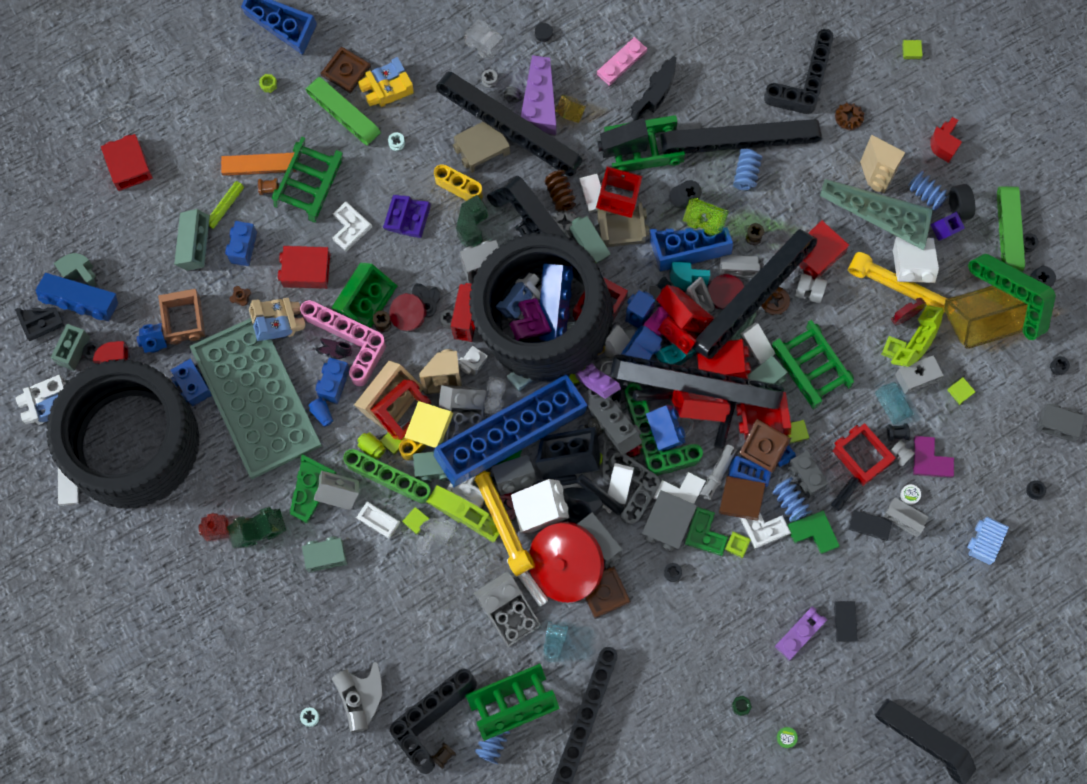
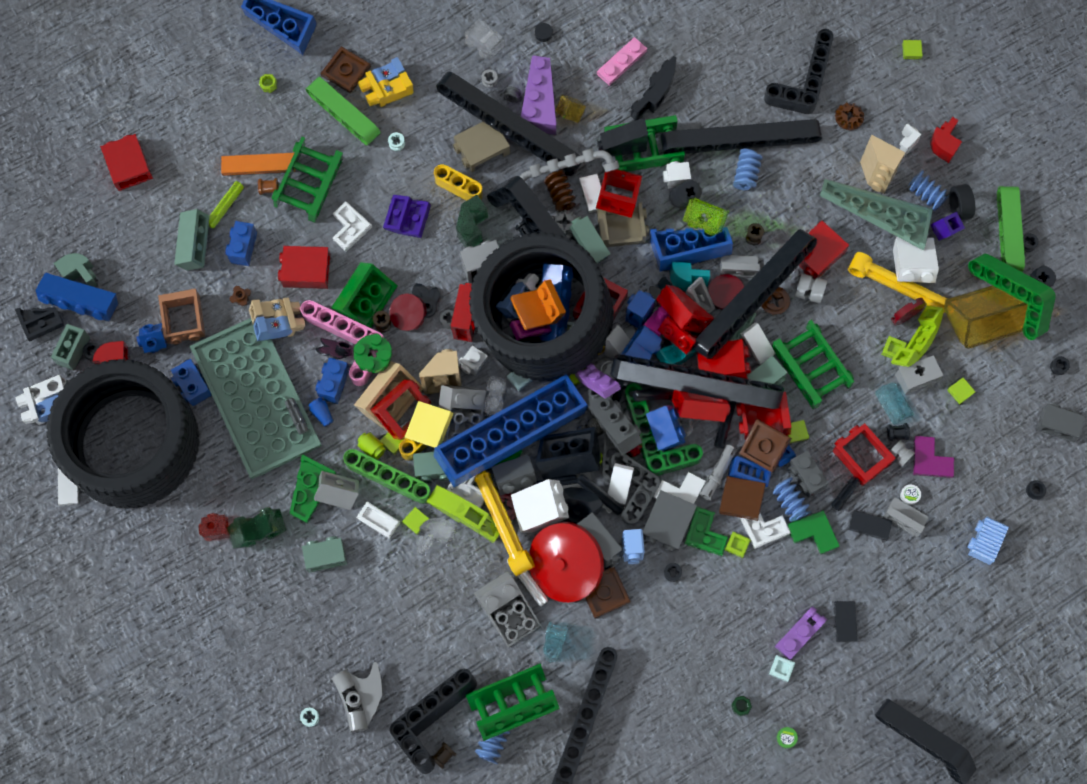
none -> dark grey axle [285,398,308,435]
none -> green plate [354,334,393,373]
none -> orange bracket [510,279,566,330]
none -> light grey bar [520,148,620,188]
none -> light blue brick [621,529,645,564]
none -> white brick [663,161,691,189]
none -> light aqua tile [769,655,795,682]
none -> white bracket [899,124,921,157]

